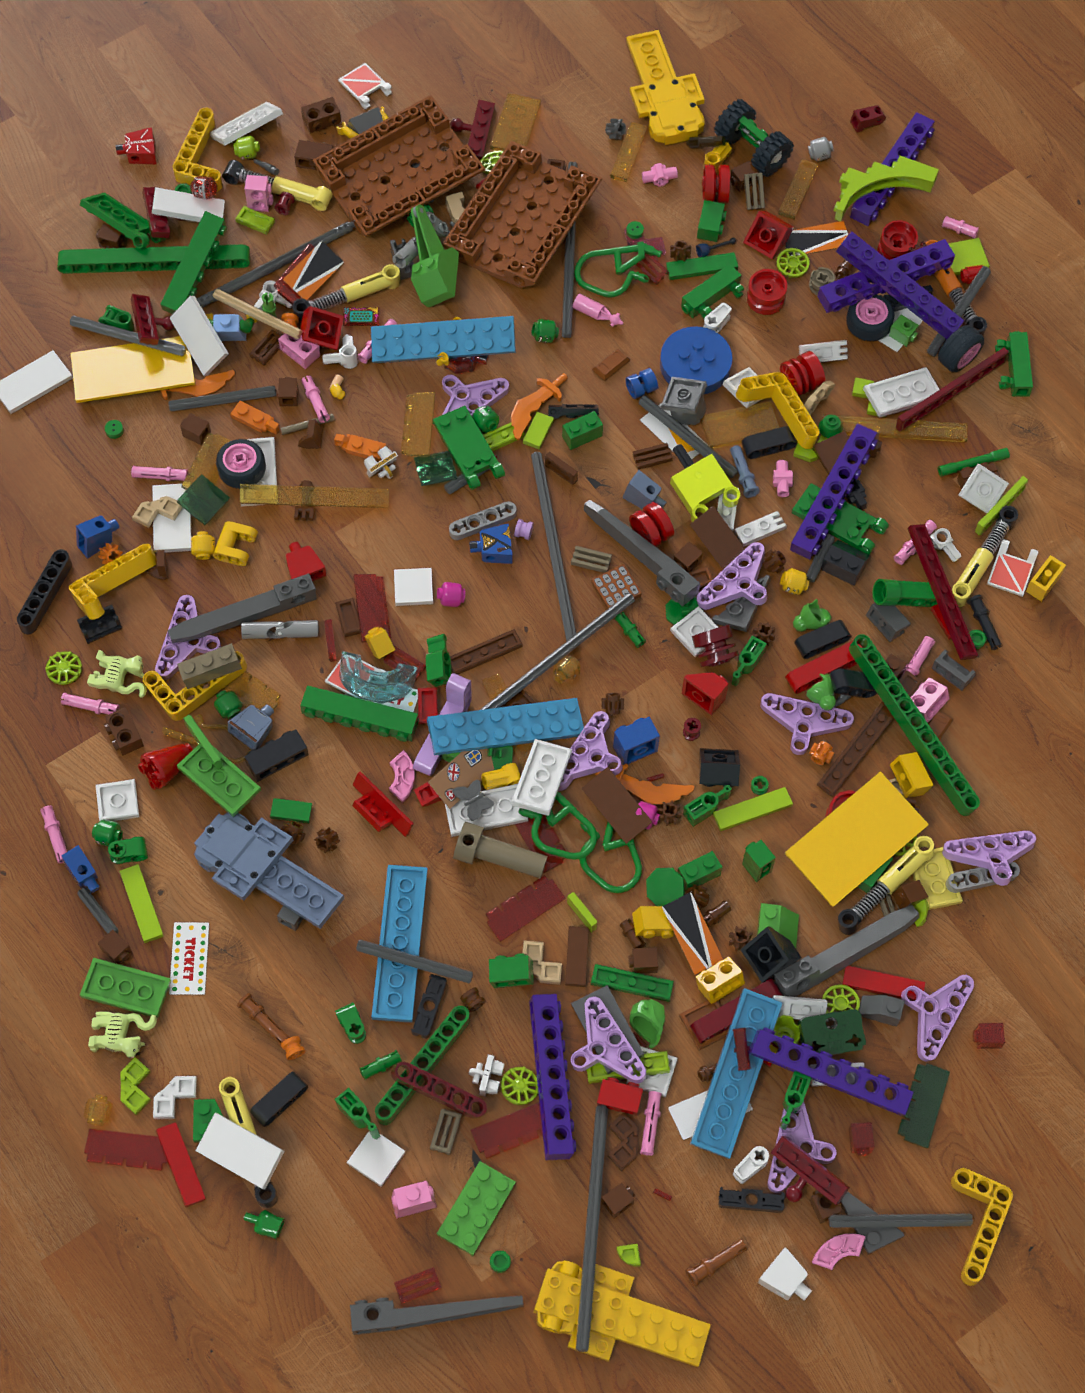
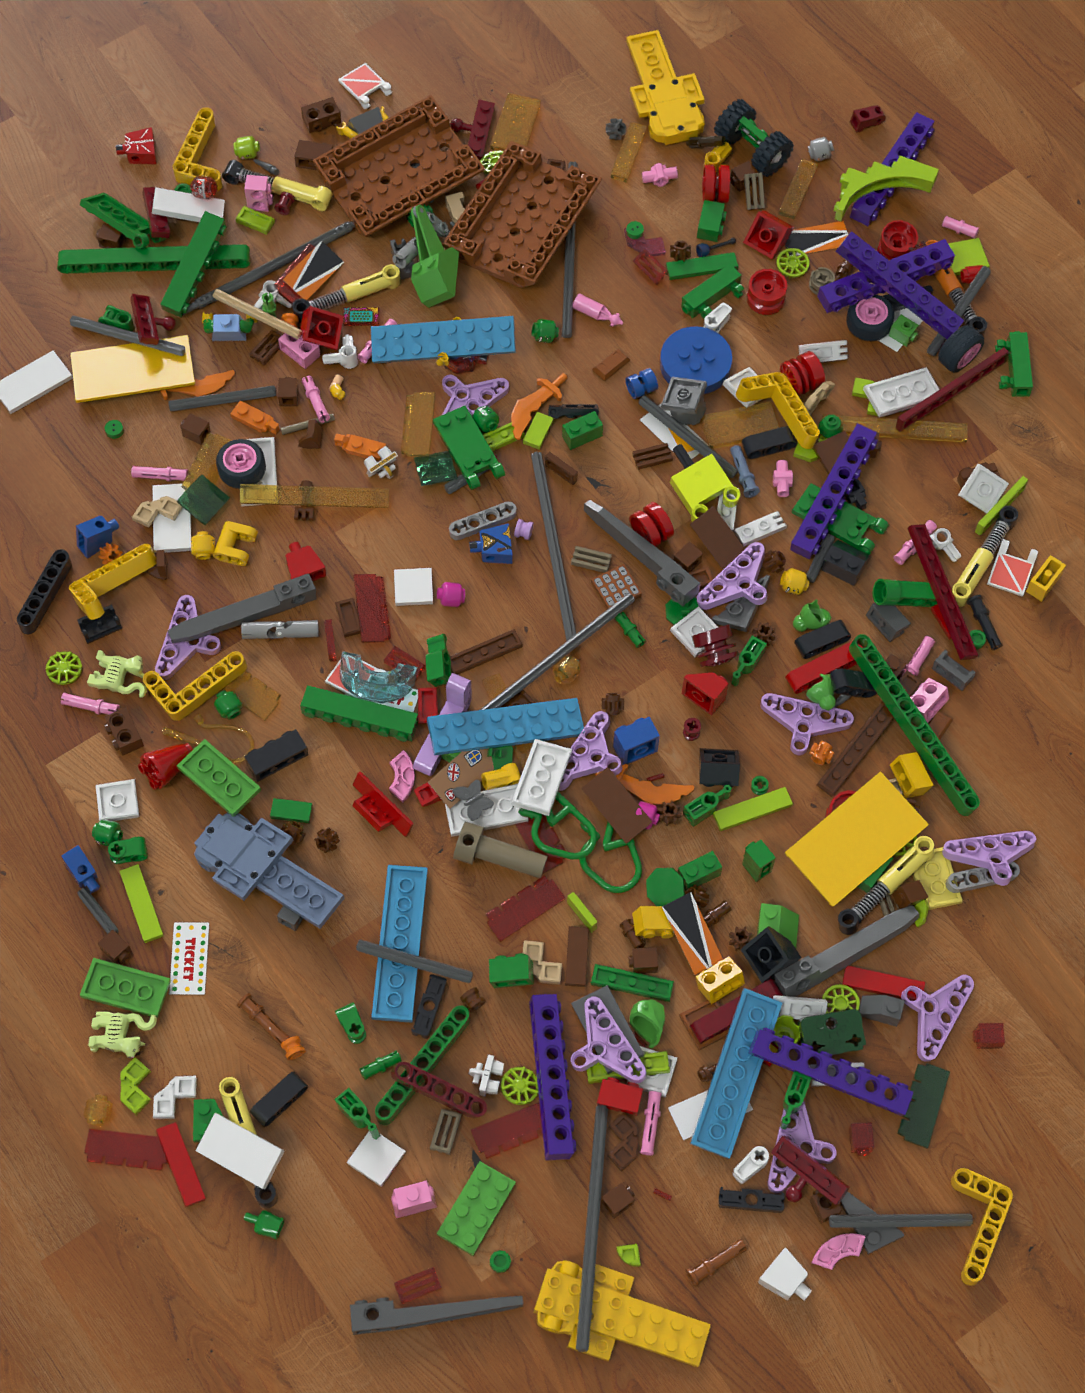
bright pink pin [40,806,67,864] -> none
white tile [170,296,229,376] -> none
dark tan brick [177,643,242,689] -> none
bright green tile [183,715,223,770] -> none
white tile [210,102,283,145] -> none
sand blue torso [228,704,274,750] -> none
yellow brick [364,627,395,659] -> none
green piece [574,242,663,298] -> none
sand blue torso [622,470,667,509] -> none
clear red pin [732,1028,751,1071] -> none
green piece [938,448,1010,477] -> none

